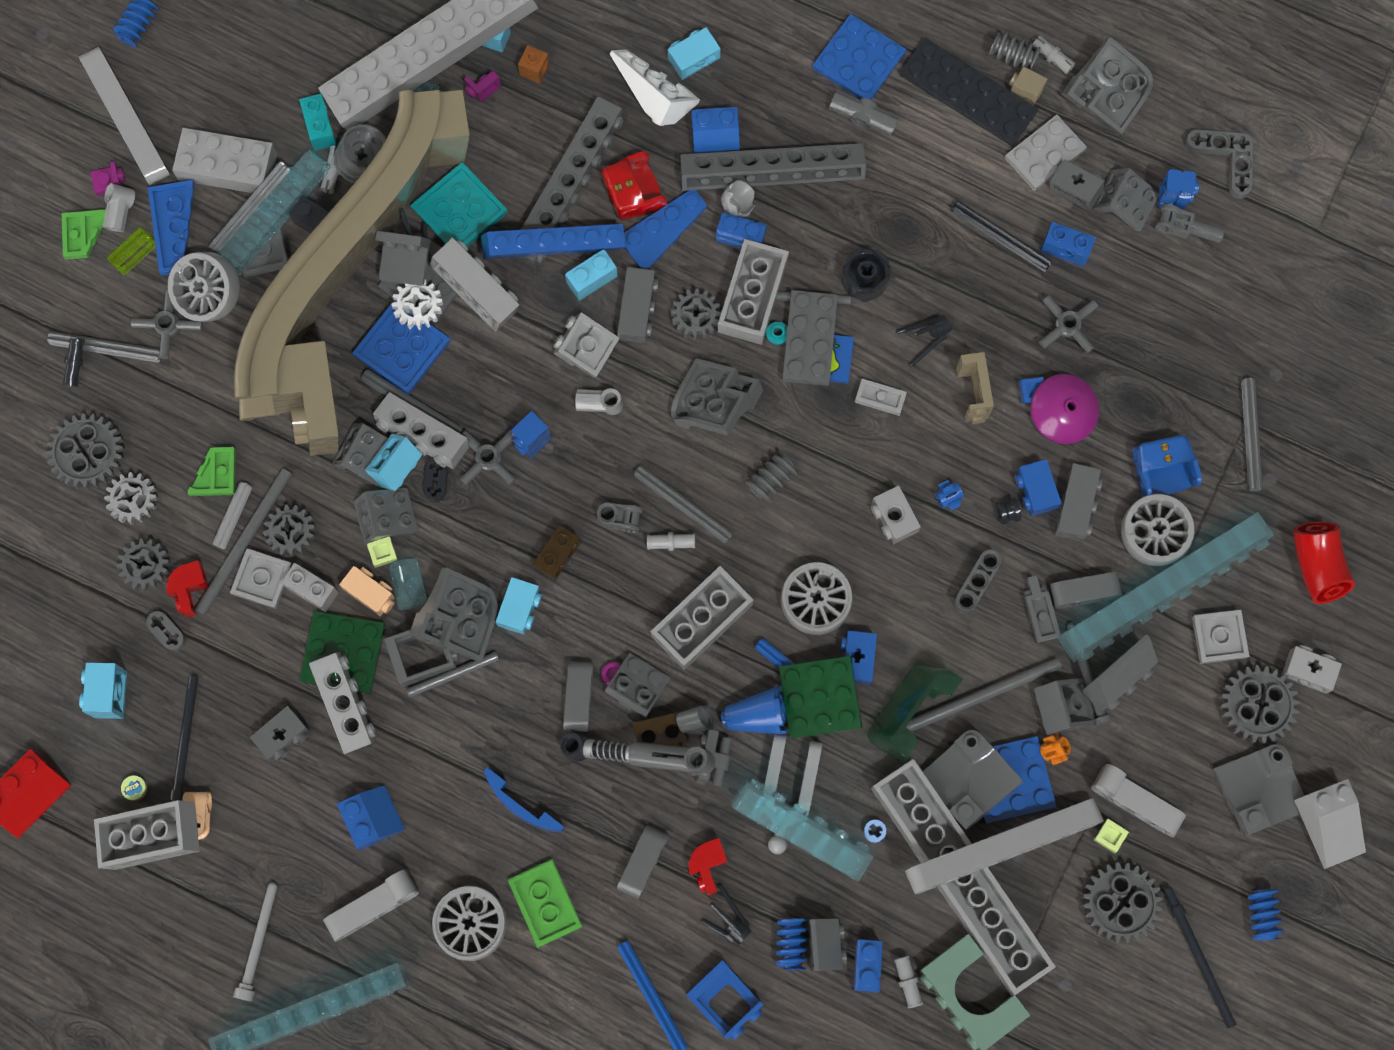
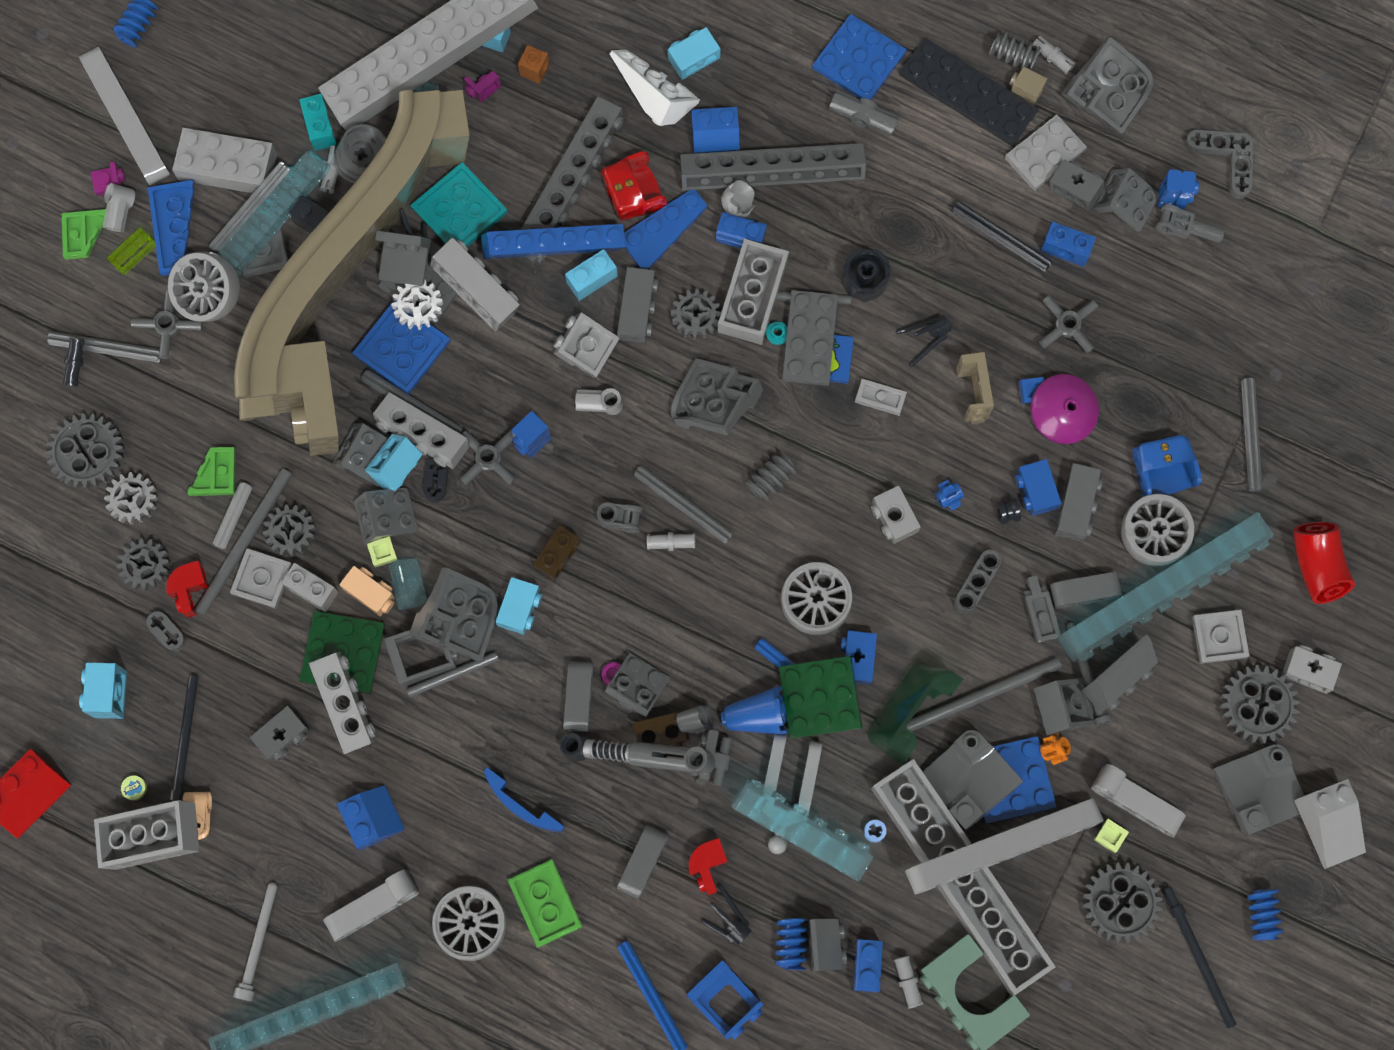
light grey brick [650,566,753,670] -> none

